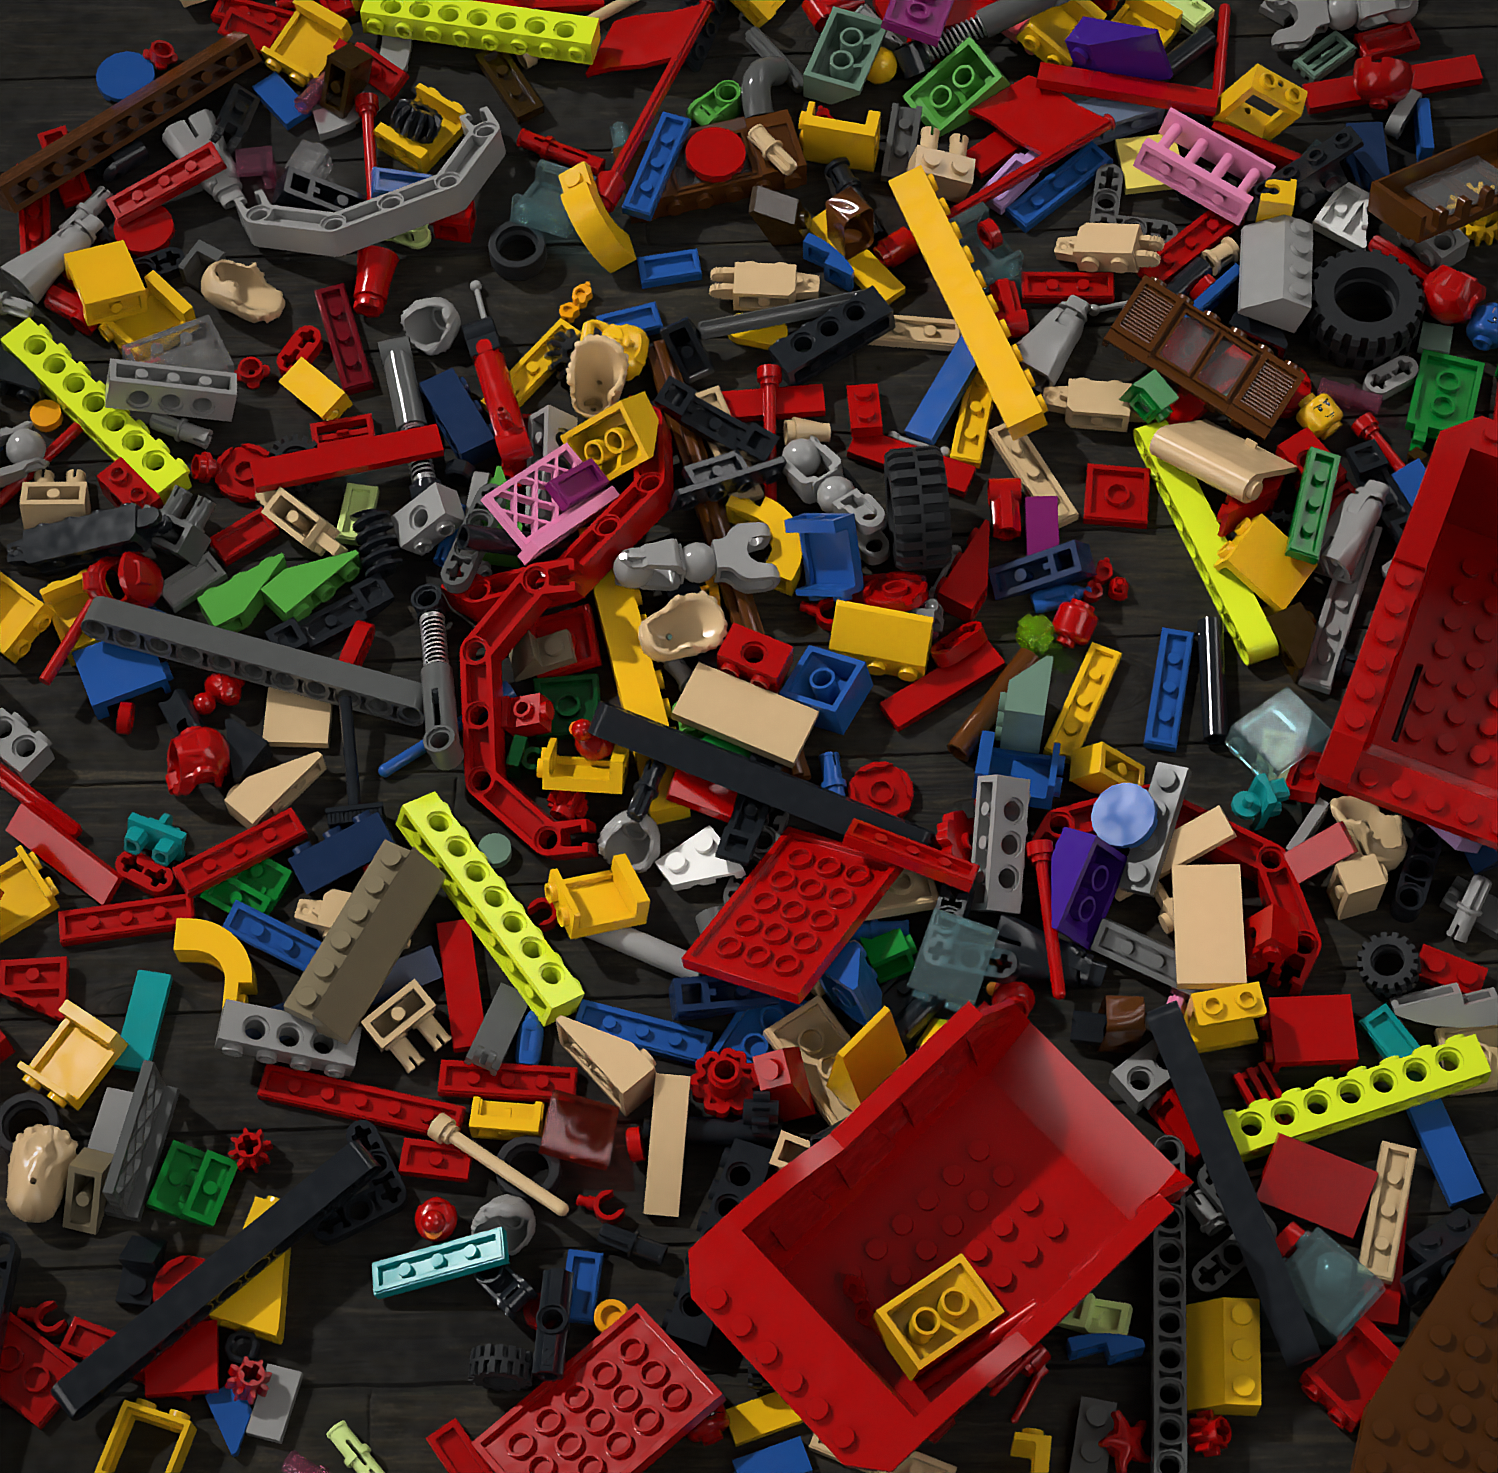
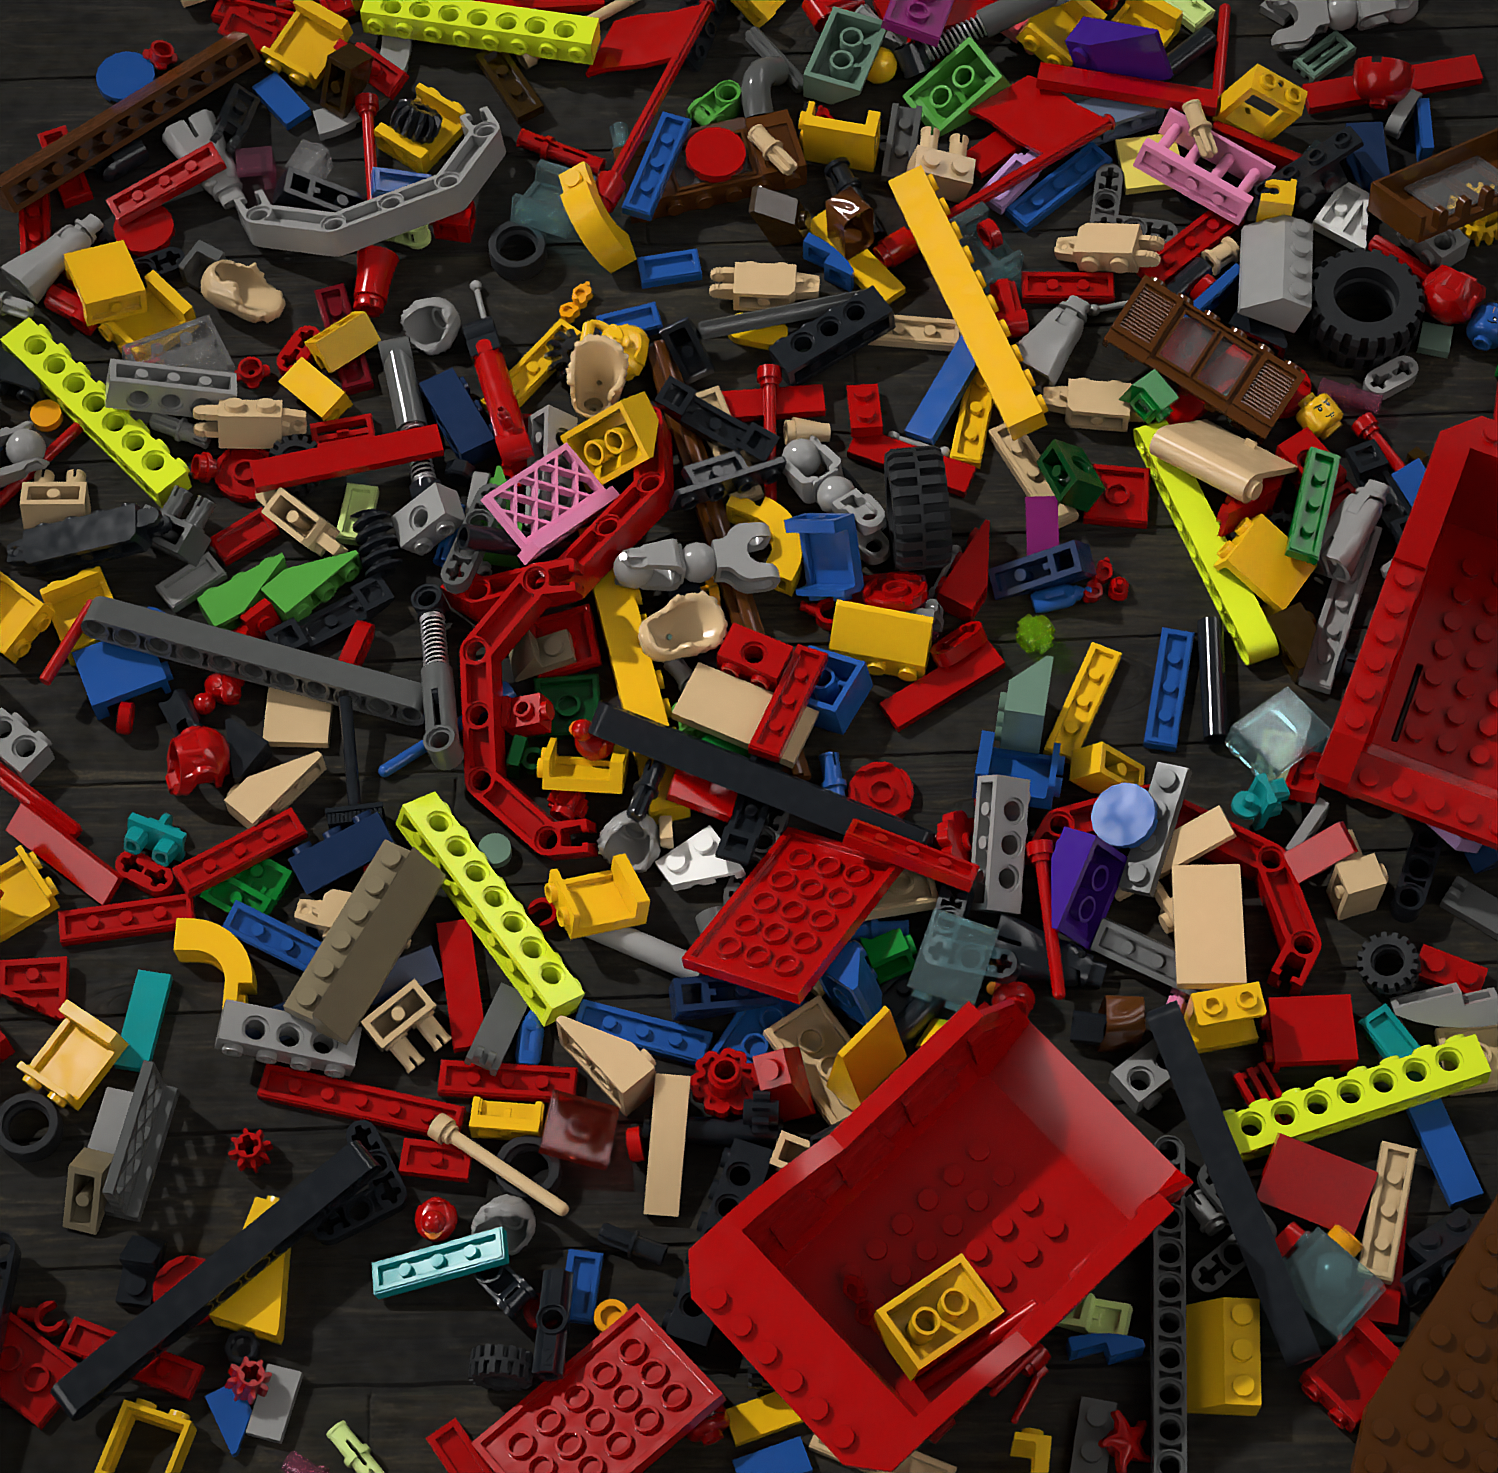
tan piece [6,1124,78,1223] -> none
light grey pin [59,186,113,229] -> none
red helmet [82,551,164,608] -> none
red brick [96,457,164,509] -> none
red tile [145,1320,219,1399] -> none
green slope [146,1140,238,1228] -> none
clear pink pin [294,70,325,114] -> none
magenta tile [544,457,611,512] -> none
red piece [576,1189,625,1225] -> none
reddish brown piece [947,648,1040,762] -> none
red piece [988,478,1022,541] -> none
red head [1050,598,1098,649] -> none
red tile [1147,1088,1202,1165] -> none
red gear [1187,1409,1231,1457] -> none
red brick [1243,903,1299,978] -> none
tan piece [1329,796,1408,873] -> none
red tile [1353,21,1420,61] -> none
green tile [1405,349,1485,452] -> none
light grey axle [1446,875,1492,943] -> none
none -> tan hinge [193,398,307,449]
none -> red plate [231,598,282,640]
none -> yellow hinge [304,311,381,373]
none -> tan tile [658,815,674,849]
none -> red tile [748,644,828,763]
none -> dark green brick [1036,439,1106,512]
none -> tan axle [1182,99,1218,159]
none -> light orange tile [1328,1224,1363,1257]

